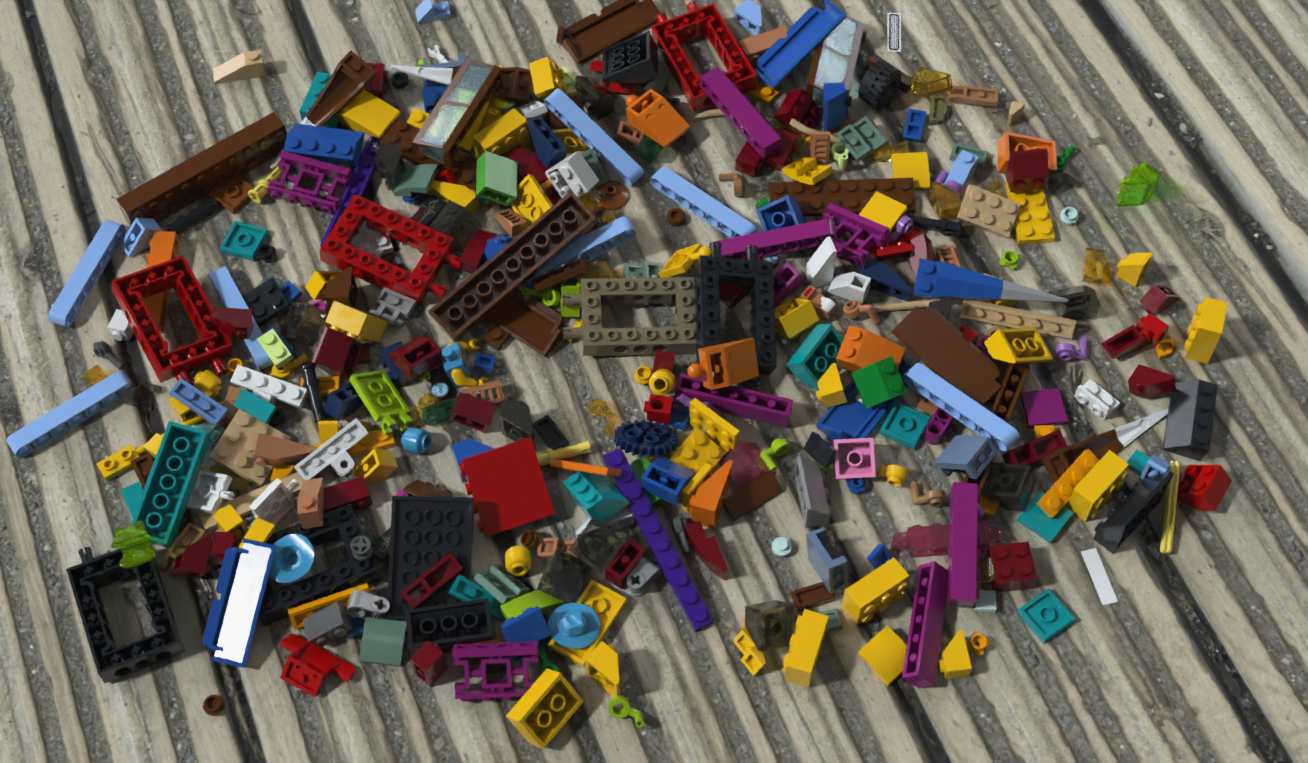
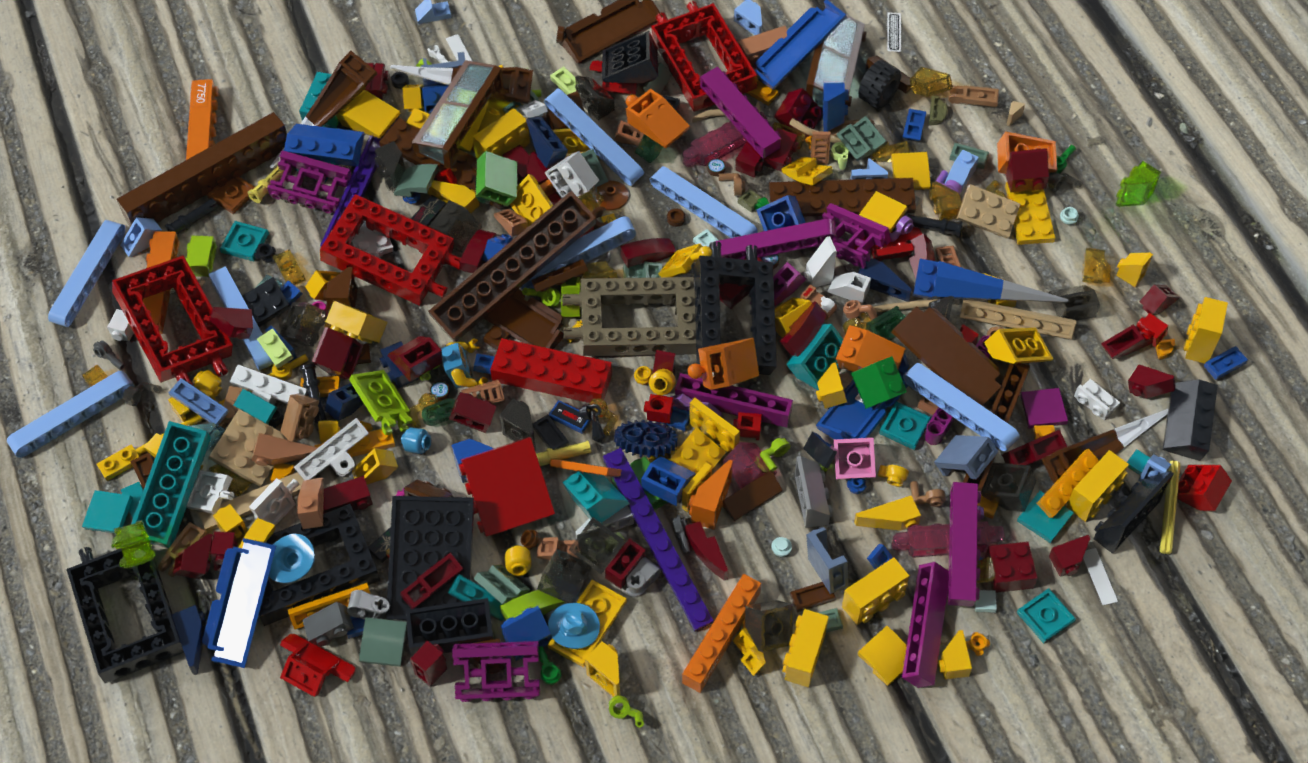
reddish brown plate [203,695,225,716] -> none
tan slope [213,50,266,84] -> none
light orange plate [227,358,247,375] -> none
dark grey wheel [350,536,373,561] -> none
light grey plate [369,287,417,328] -> none
yellow brick [506,669,584,749] -> none
yellow brick [529,57,568,102] -> none
lime plate [999,251,1020,270] -> none
medium lavender plate [1056,338,1087,361] -> none
none -> teal tile [82,490,133,534]
none -> dark blue slope [172,605,207,675]
none -> lime brick [185,236,217,277]
none -> orange brick [186,79,219,160]
none -> clear yellow slope [273,249,306,285]
none -> medium nougat slope [280,393,319,442]
none -> yellow slope [403,84,424,112]
none -> white sticker [446,34,476,68]
none -> red brick [490,338,612,406]
none -> tile [549,400,592,434]
none -> black piece [579,404,606,442]
none -> dark red slope [620,238,676,268]
none -> orange brick [682,574,761,693]
none -> clear pink hinge [683,112,768,167]
none -> light aqua tile [693,229,719,247]
none -> tile [708,158,725,176]
none -> red brick [733,412,762,440]
none -> olive tile [738,189,763,212]
none -> dark red slope [780,301,827,357]
none -> clear yellow plate [843,312,873,334]
none -> light blue slope [850,159,888,180]
none -> yellow slope [854,495,921,531]
none -> clear green hinge [866,306,905,340]
none -> dark red slope [1049,534,1090,577]
none -> blue plate [1204,346,1248,380]

